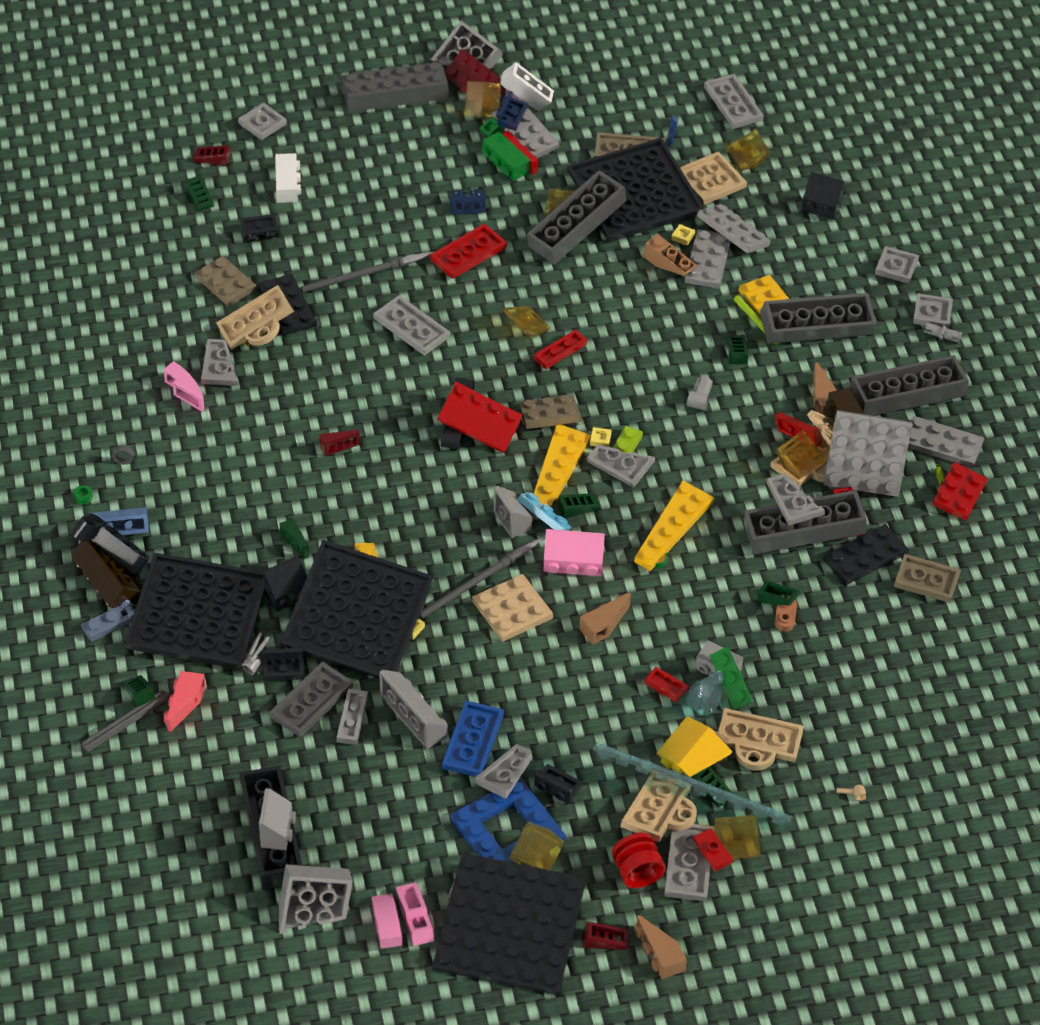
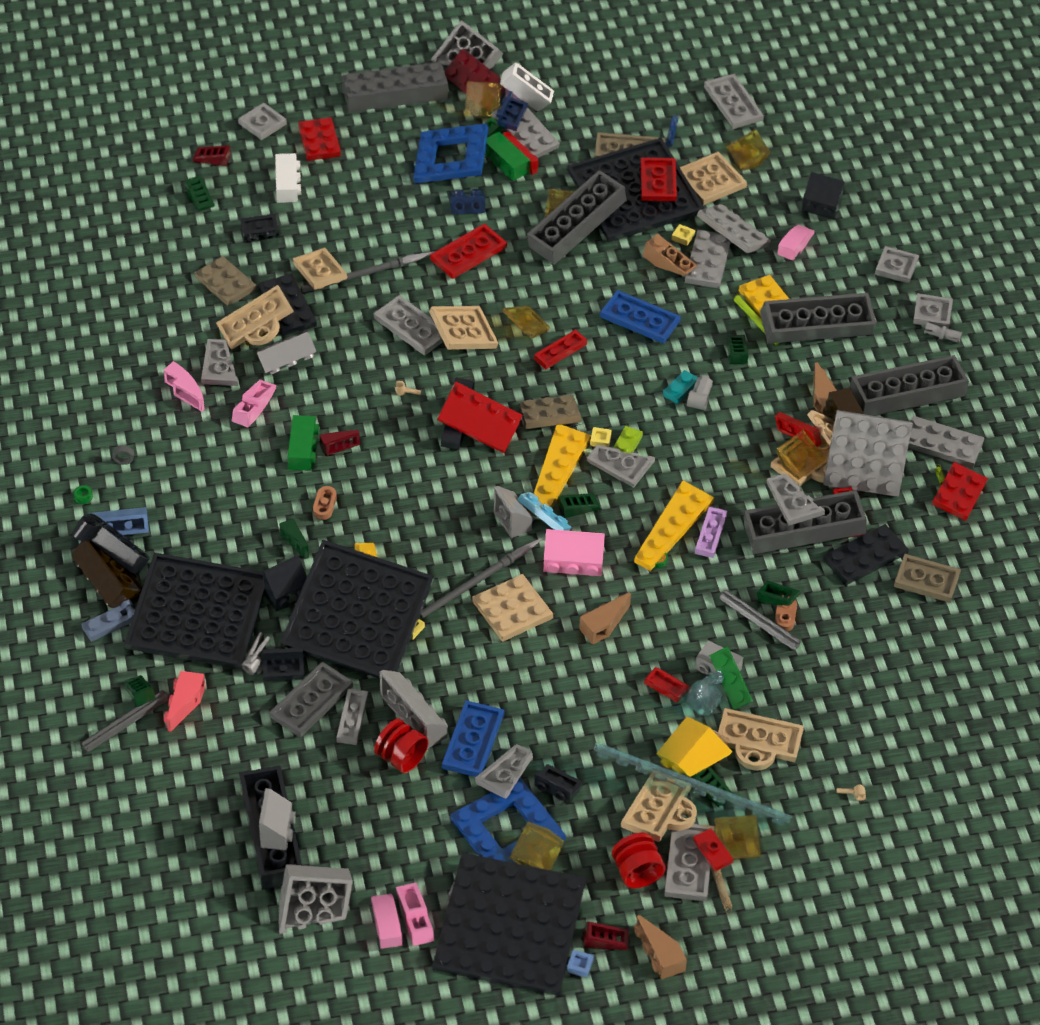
none -> bright pink slope [232,380,276,427]
none -> light grey wedge [257,329,316,375]
none -> green brick [287,415,319,471]
none -> tan plate [293,248,347,290]
none -> red plate [298,117,341,161]
none -> nougat plate [313,486,337,520]
none -> red wheel [374,719,429,773]
none -> tan hand [395,381,421,396]
none -> blue plate [413,123,488,183]
none -> tan plate [429,306,498,350]
none -> medium blue plate [567,950,594,978]
none -> blue plate [600,290,681,344]
none -> red plate [641,158,677,201]
none -> teal plate [663,370,698,404]
none -> lavender plate [695,507,728,558]
none -> tan piece [711,867,732,914]
none -> dark grey axle [720,590,801,650]
none -> bright pink slope [777,225,815,261]

